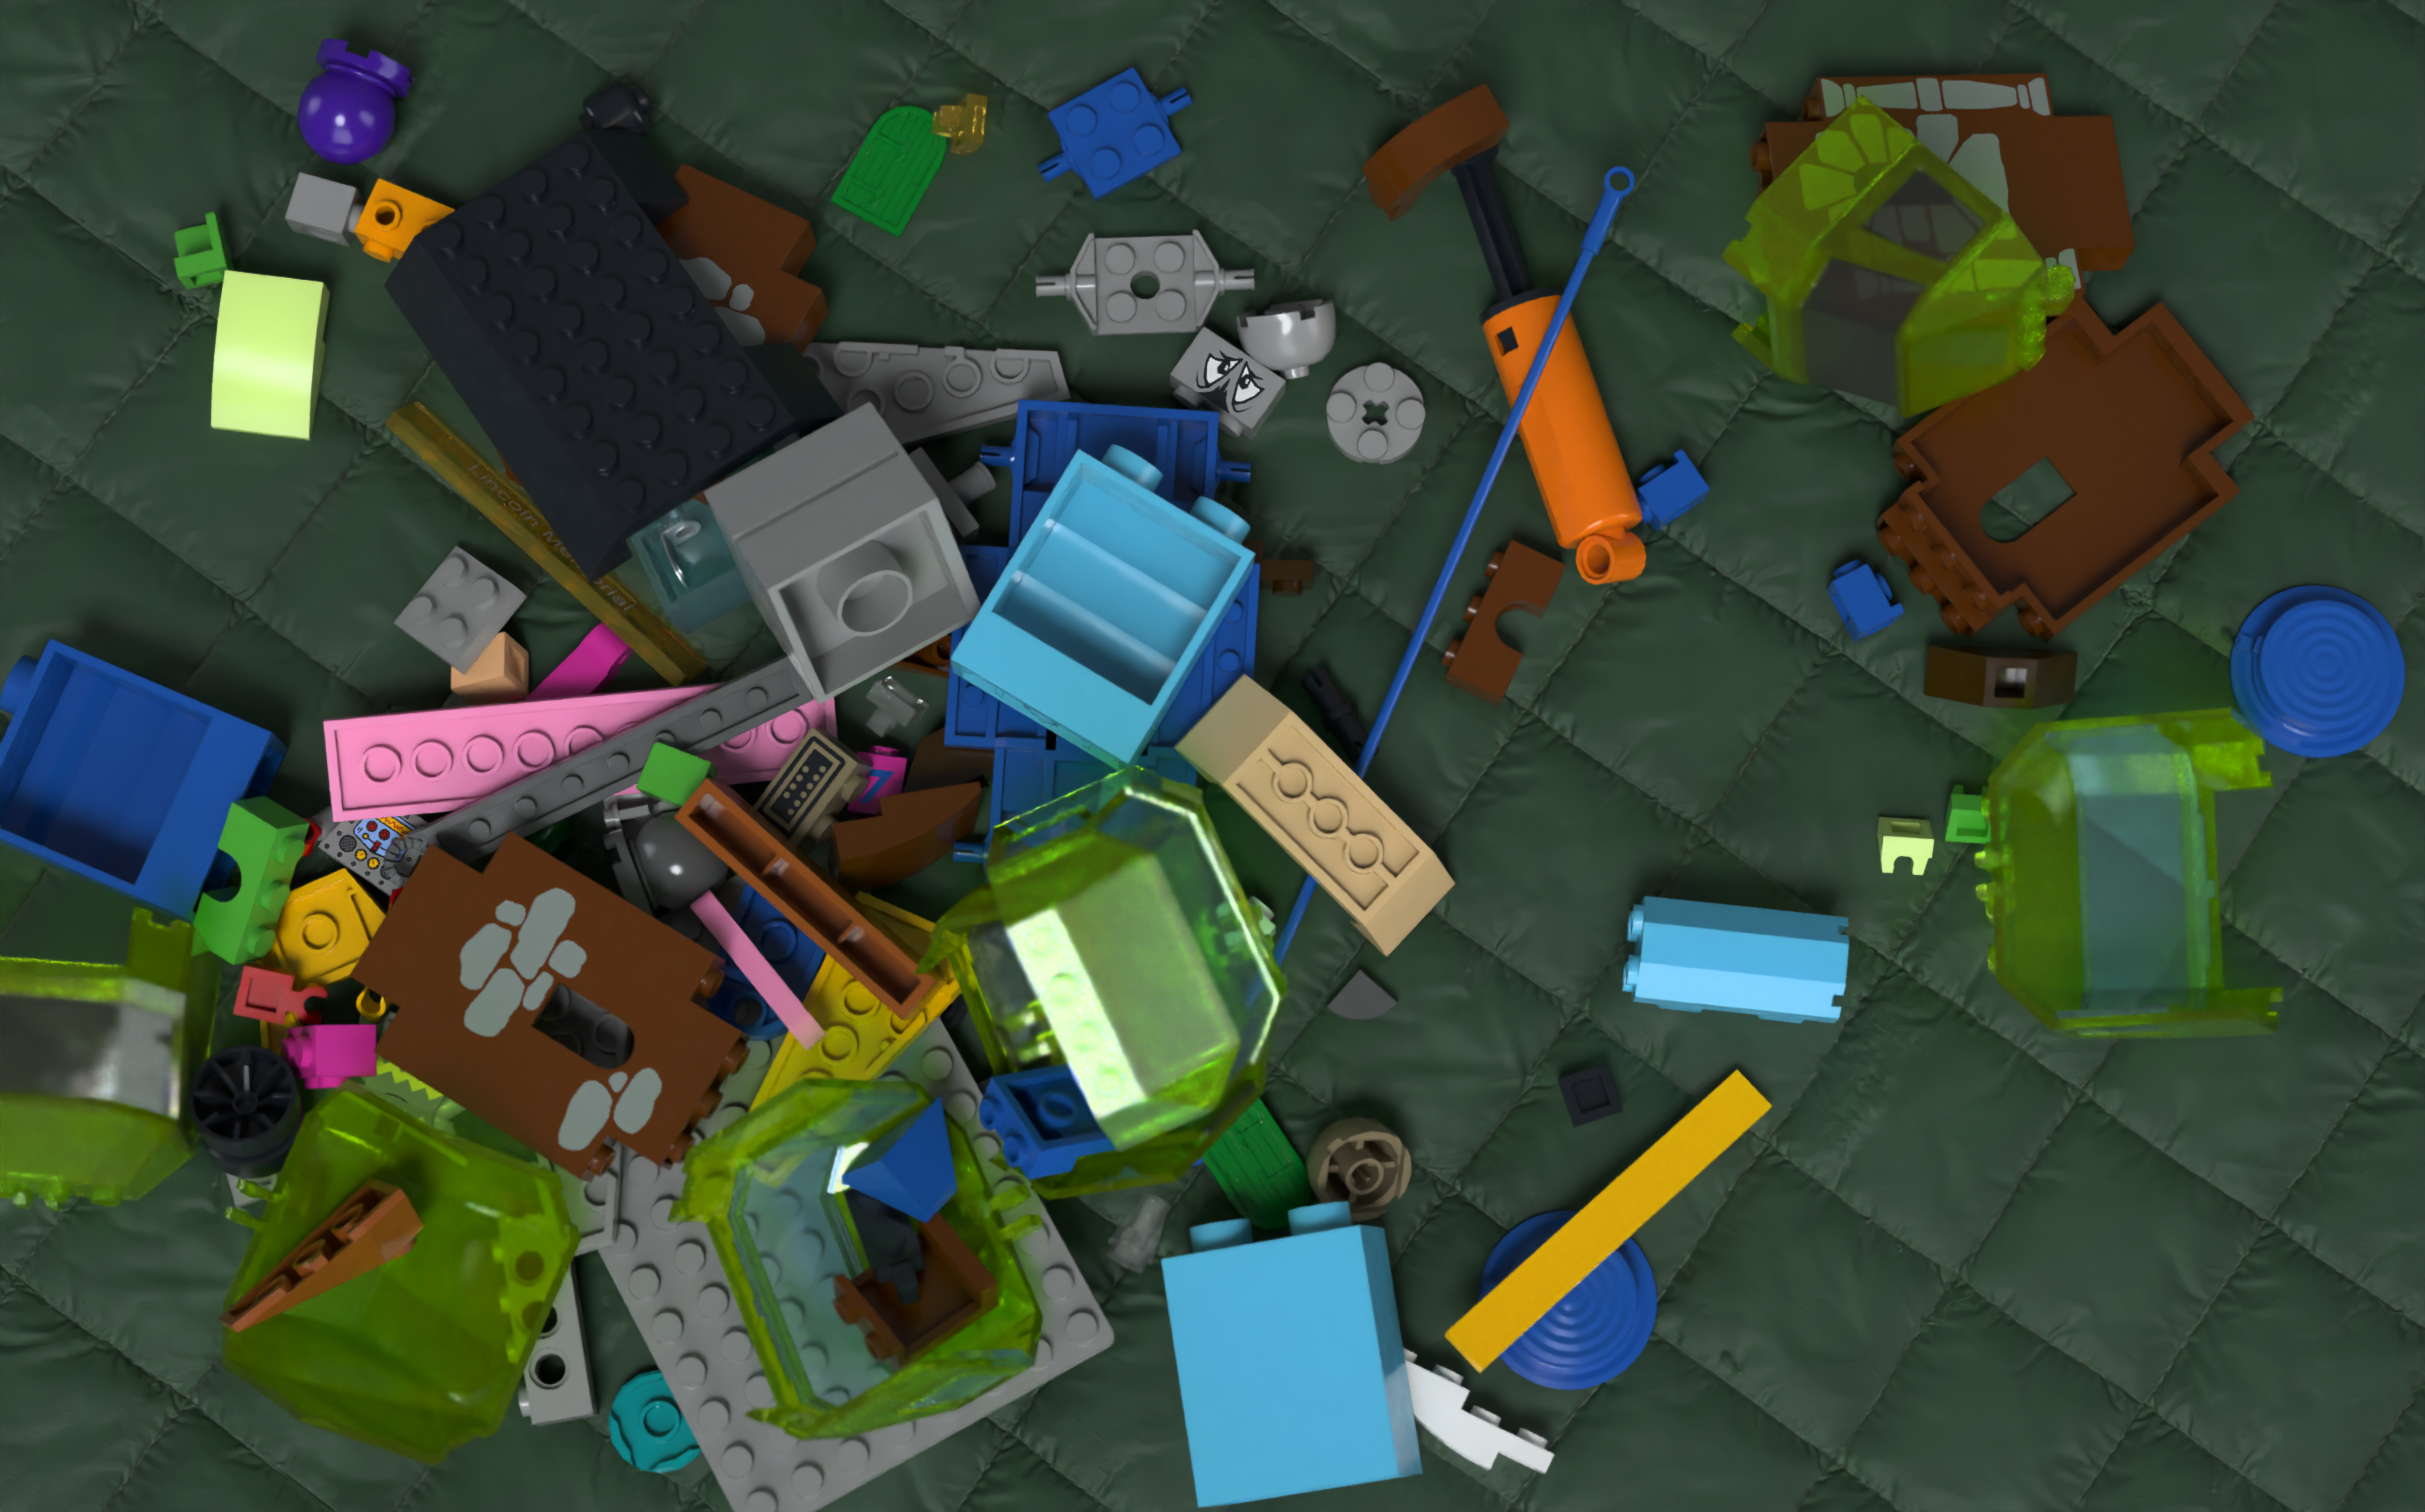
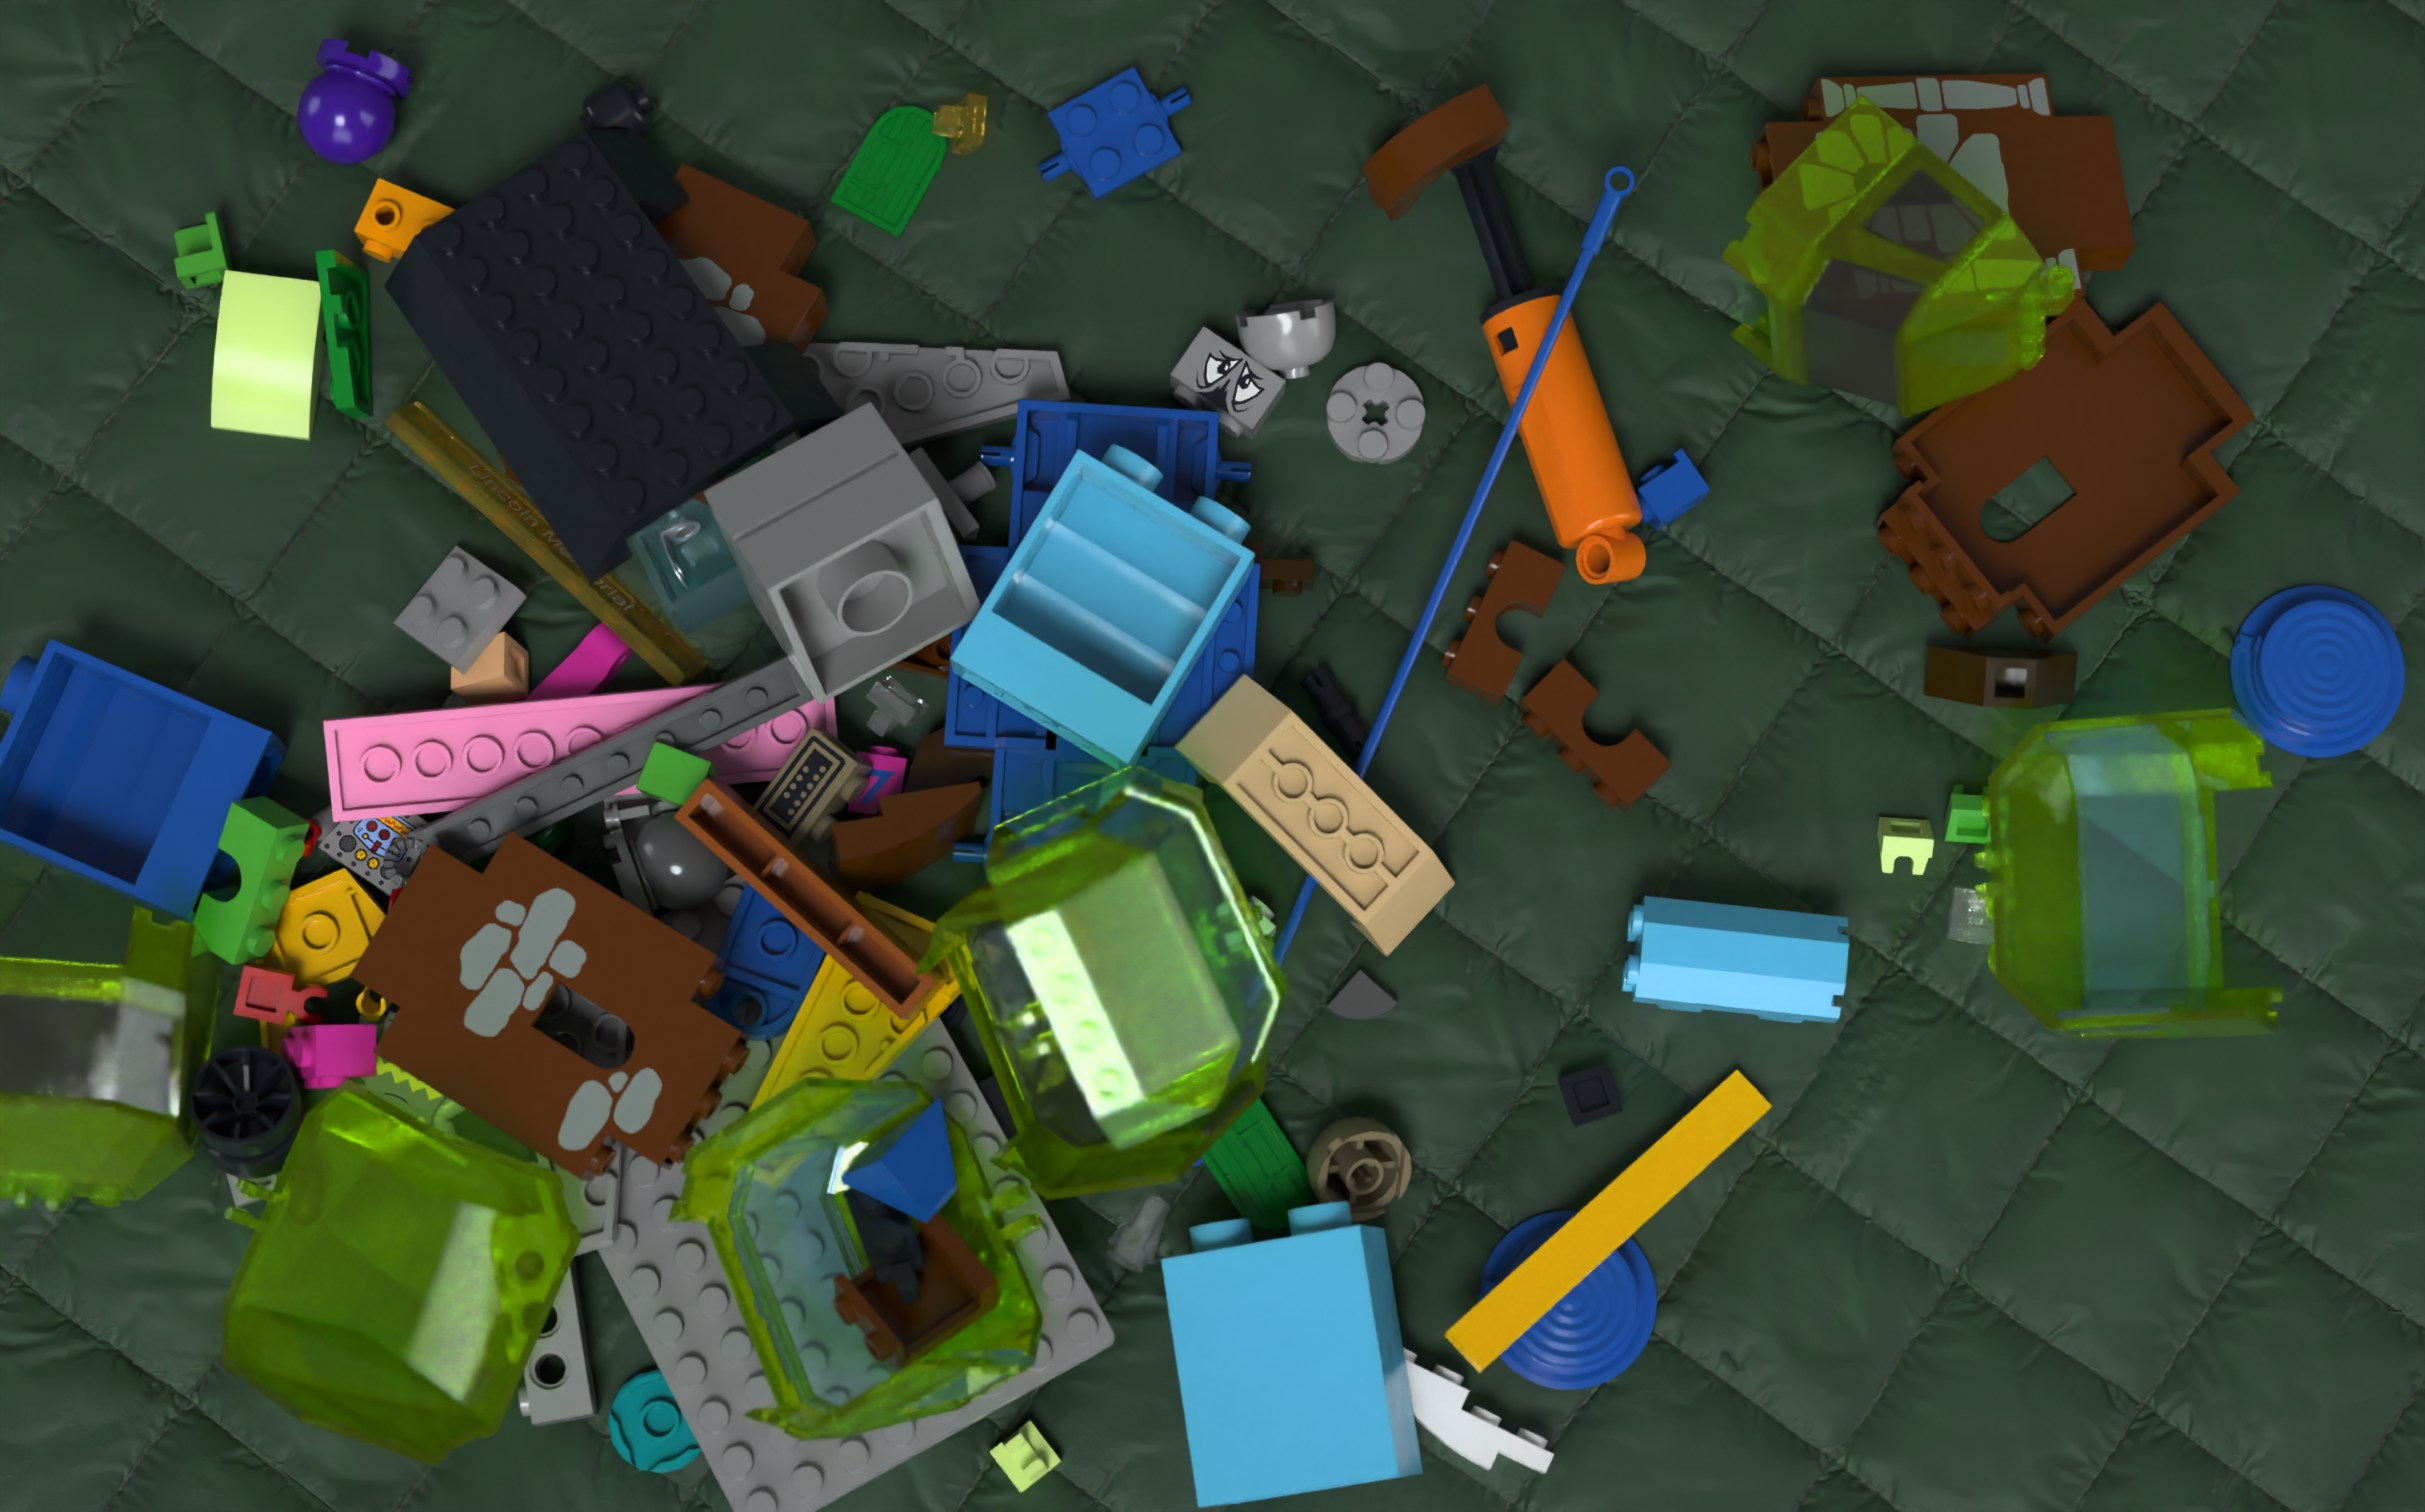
dark orange wedge [218,1177,424,1333] -> none
light grey brick [285,172,366,247] -> none
bright pink beam [689,889,827,1051] -> none
blue plate [979,1062,1127,1180] -> none
light grey plate [1036,230,1254,336] -> none
blue brick [1826,559,1905,643] -> none
none -> green wing [315,249,372,419]
none -> yellowish green tile [990,1421,1062,1493]
none -> reddish brown arch [1519,658,1672,814]
none -> clear tile [1946,887,2005,947]

